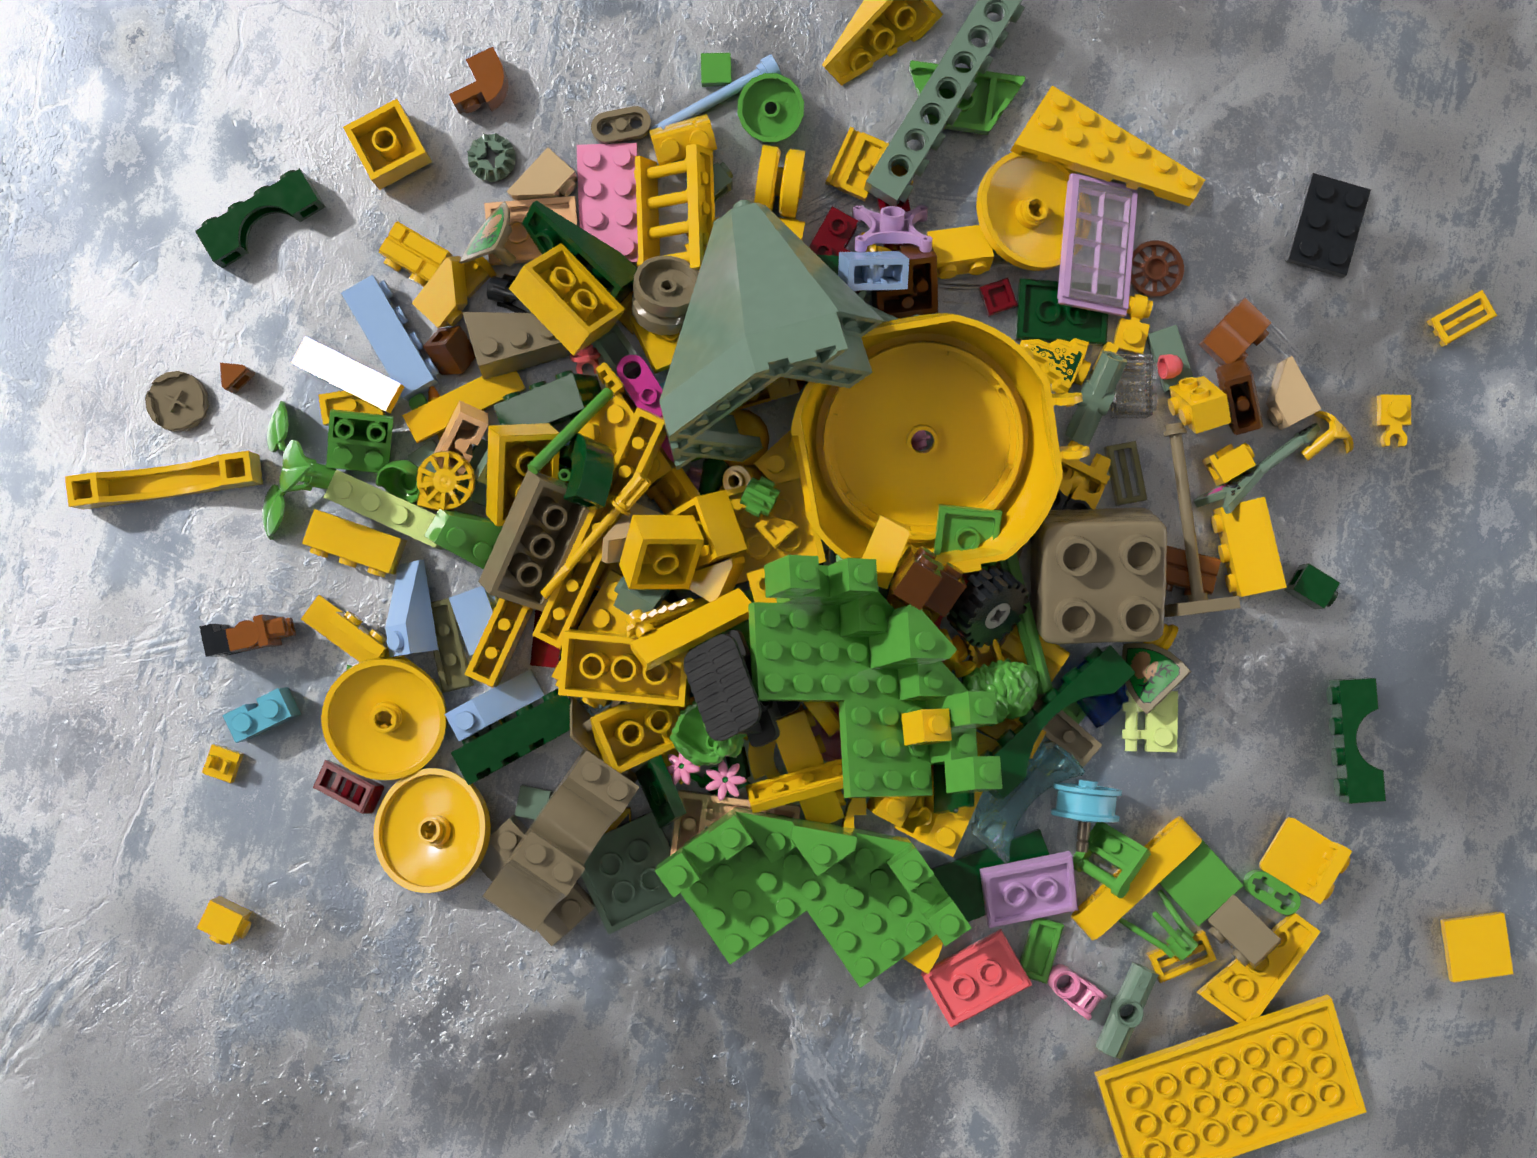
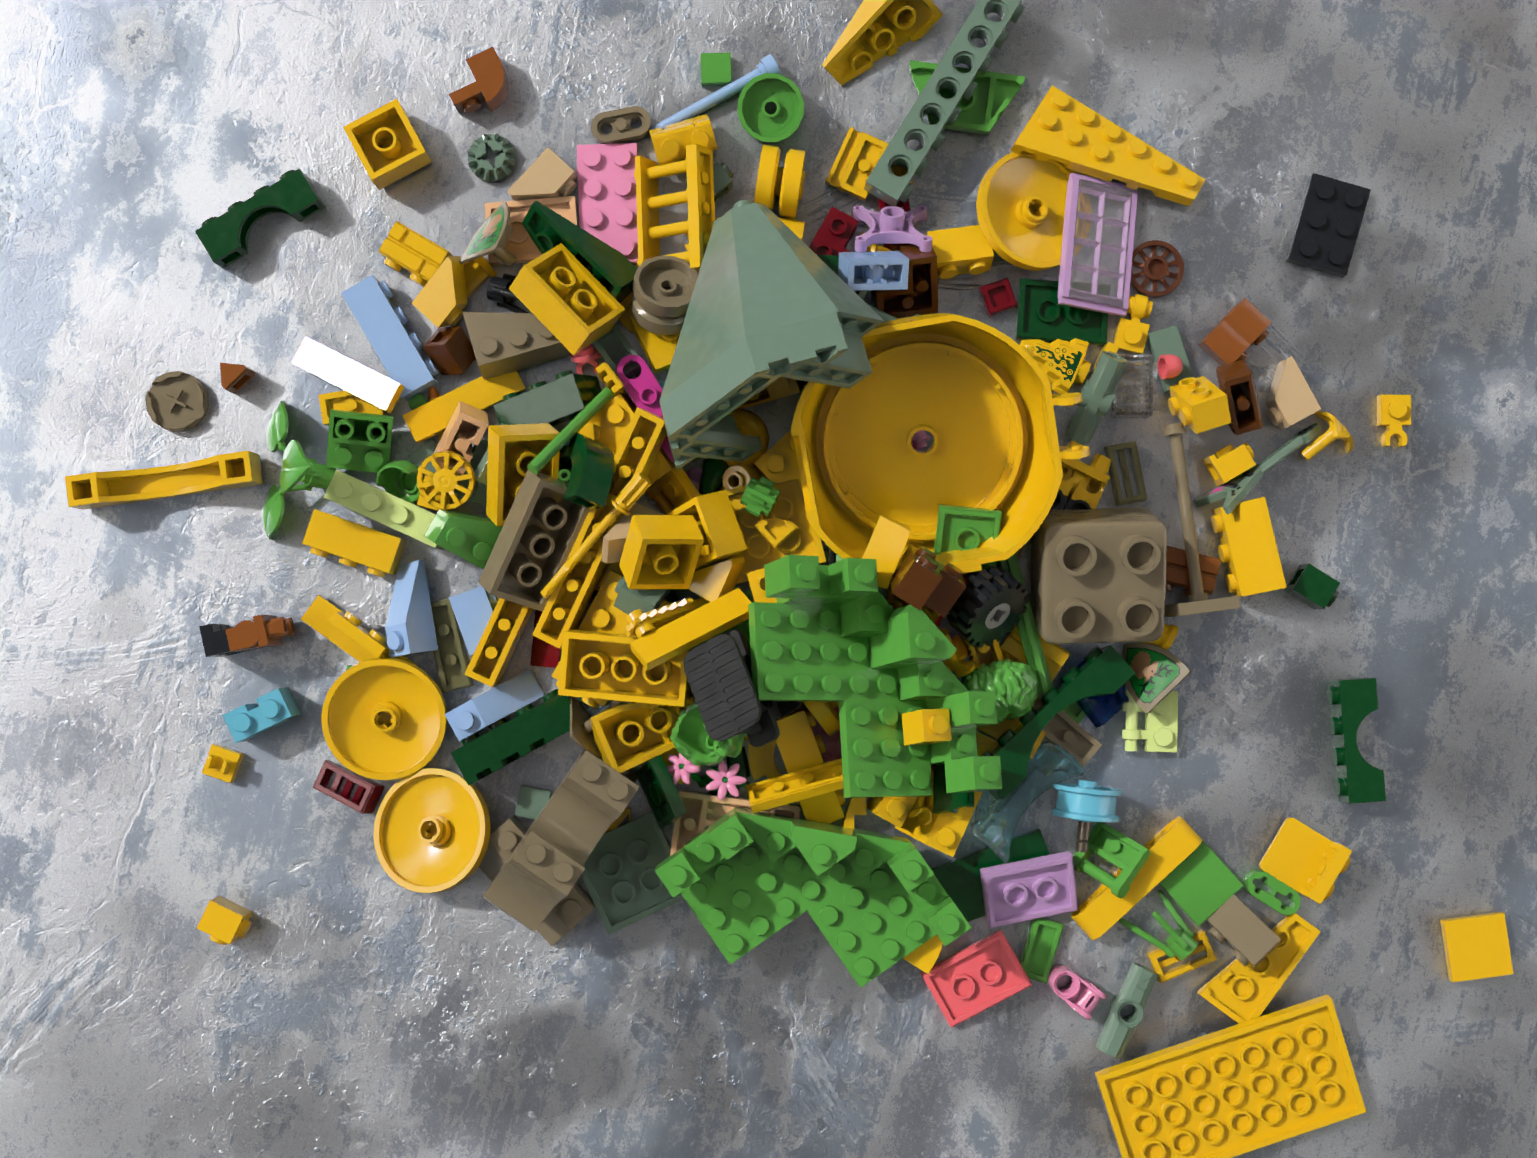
yellow tile [1427,290,1498,347] -> none

